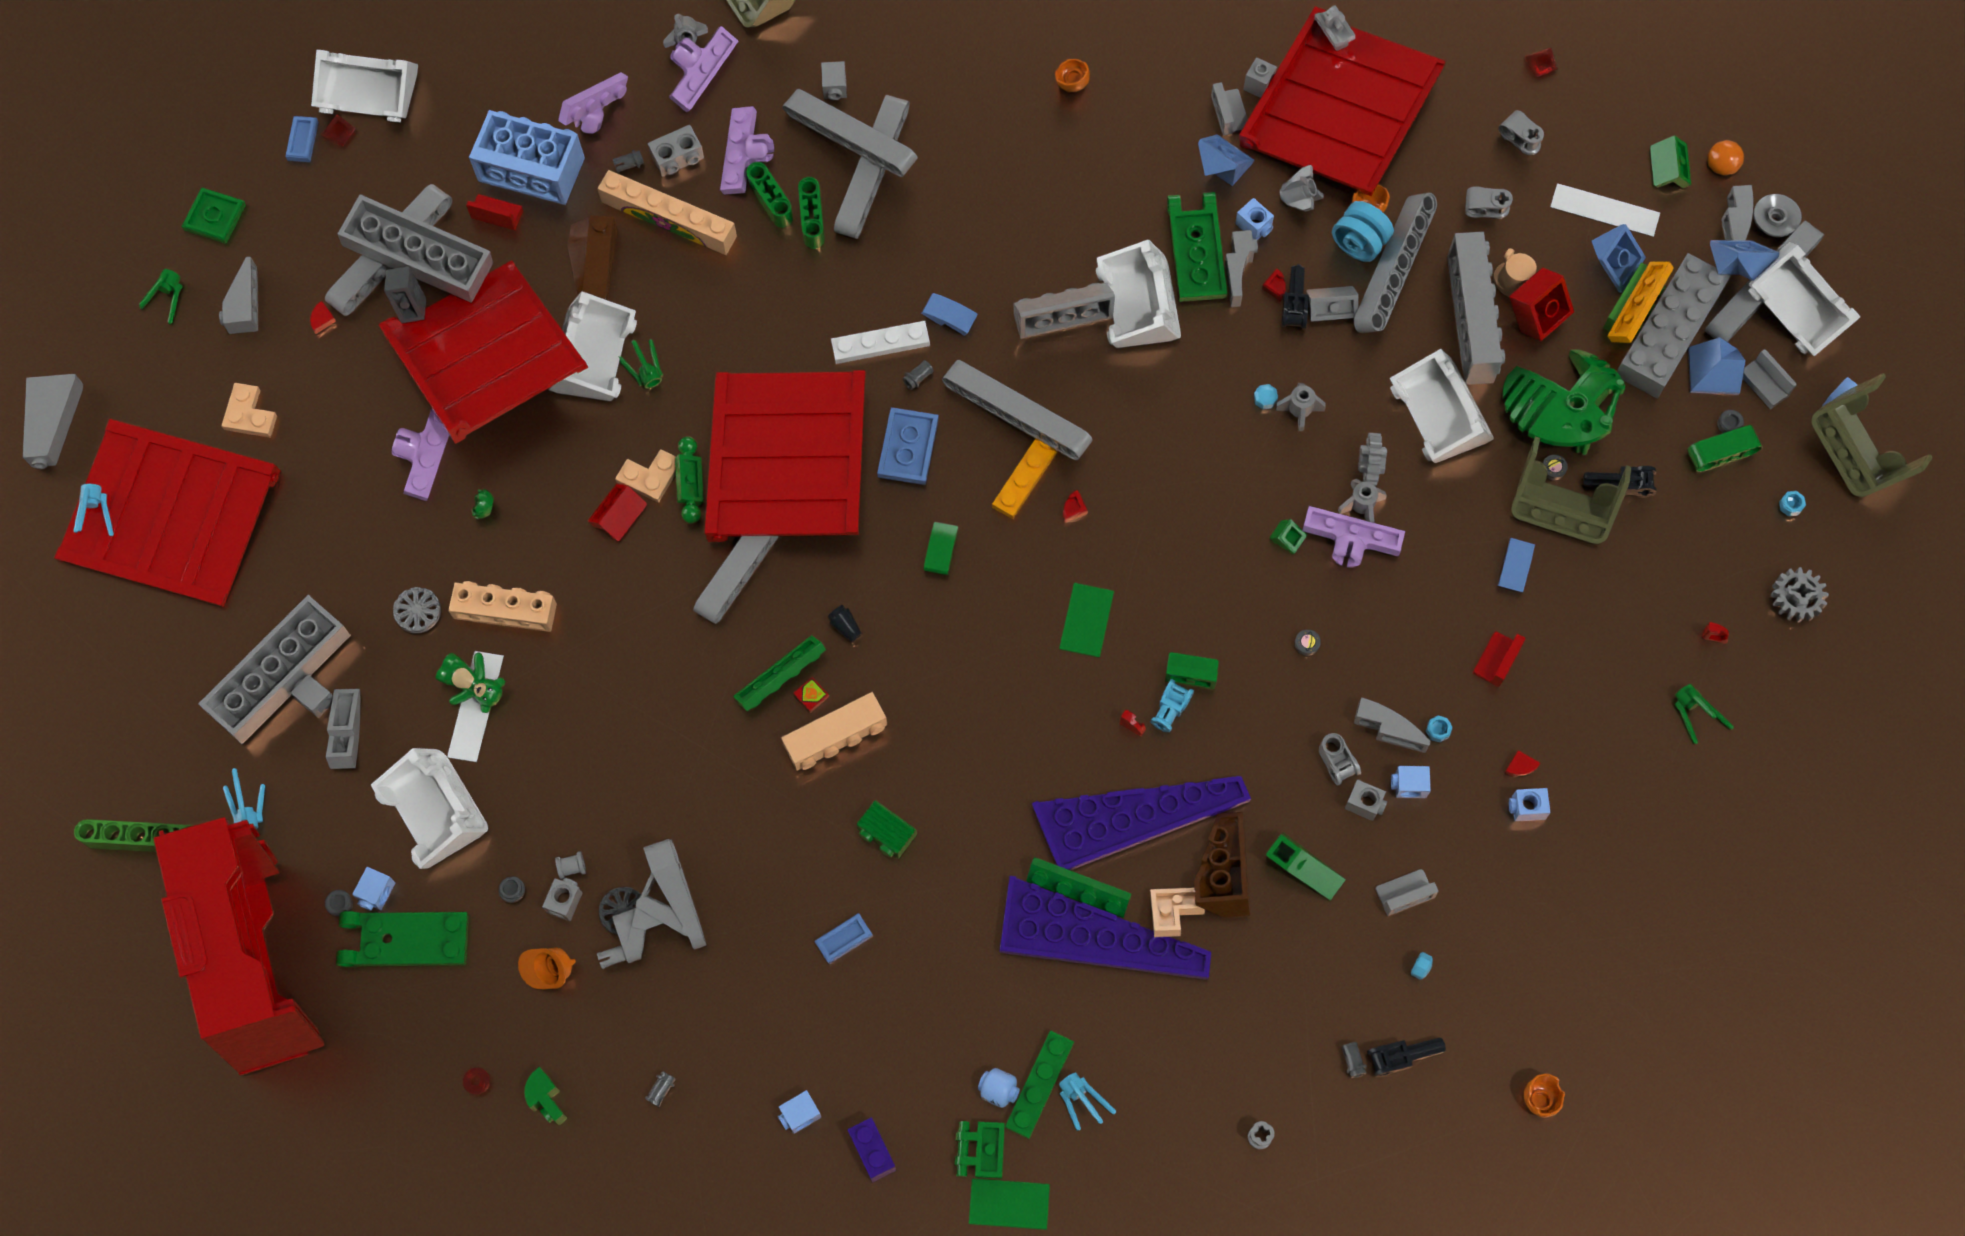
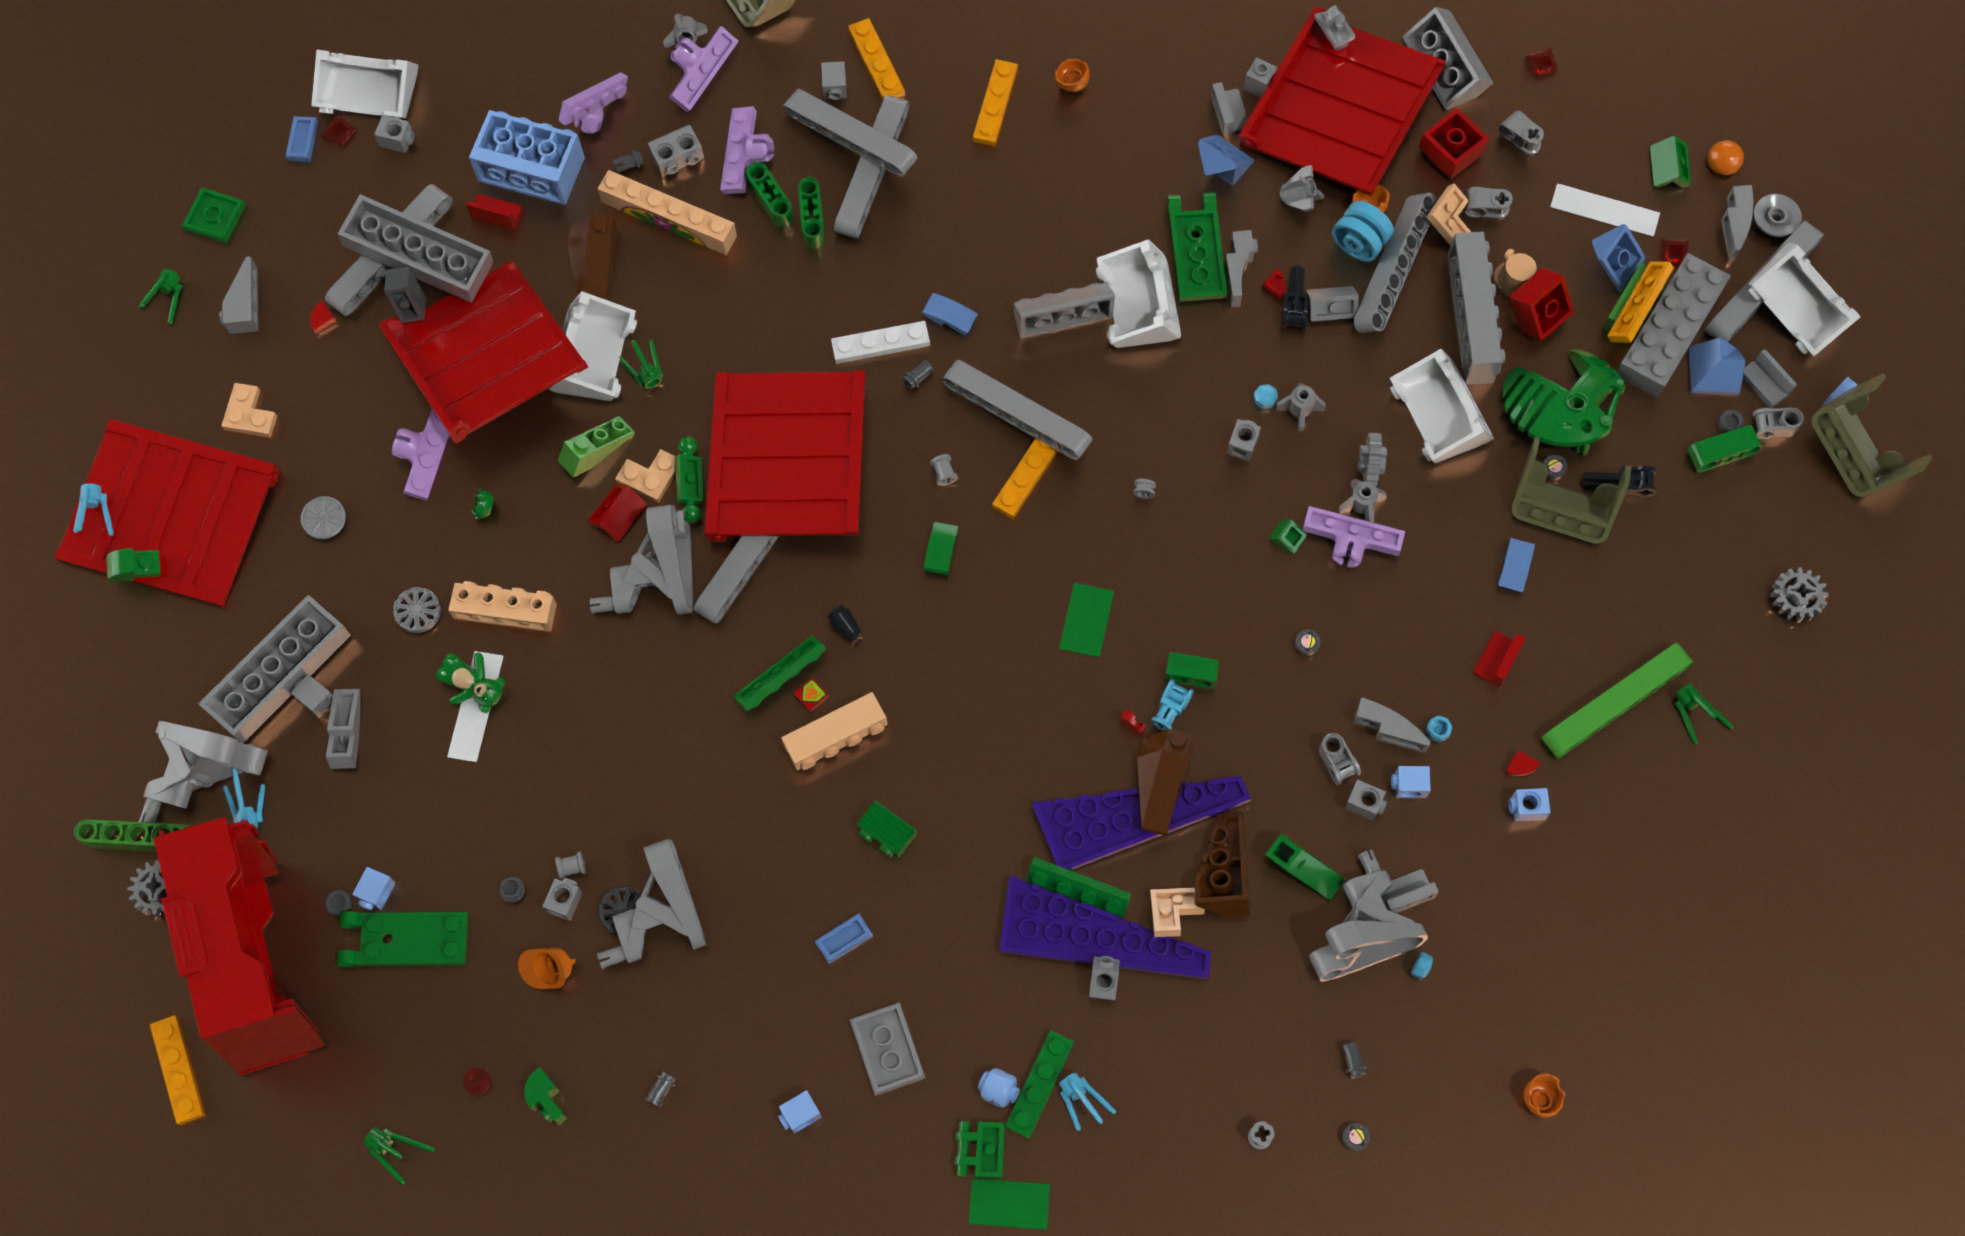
light grey slope [23,374,83,469] -> none
white windscreen [371,748,488,869] -> none
dark purple brick [847,1117,897,1183] -> none
medium blue plate [877,407,939,485] -> none
red tile [1063,490,1088,523] -> none
light blue brick [1235,198,1274,240] -> none
black connector [1367,1037,1446,1077] -> none
red tile [1702,622,1729,644] -> none
medium blue slope [1710,240,1779,281] -> none
medium azure tile [1779,491,1806,516] -> none
none -> green brick [106,548,160,582]
none -> light grey gear [127,860,167,917]
none -> light grey connector [138,721,268,823]
none -> light orange plate [150,1015,206,1125]
none -> light grey wheel [301,496,346,539]
none -> green plant [364,1127,435,1185]
none -> light grey brick [374,115,414,153]
none -> bright green slope [558,416,635,477]
none -> light grey connector [590,504,694,615]
none -> light orange plate [848,18,905,101]
none -> light grey tile [850,1002,925,1096]
none -> light grey bush [930,454,958,486]
none -> light orange plate [973,59,1018,147]
none -> light grey brick [1089,956,1120,1000]
none -> light grey bush [1133,479,1156,499]
none -> reddish brown wedge [1137,729,1194,836]
none -> light grey brick [1227,419,1261,462]
none -> light grey connector [1309,850,1428,982]
none -> tile [1342,1123,1370,1151]
none -> light grey slope [1402,7,1493,110]
none -> red brick [1419,108,1490,179]
none -> light nougat plate [1426,184,1471,246]
none -> bright green beam [1541,642,1694,759]
none -> clear red slope [1661,239,1689,264]
none -> light grey piece [1752,407,1804,439]

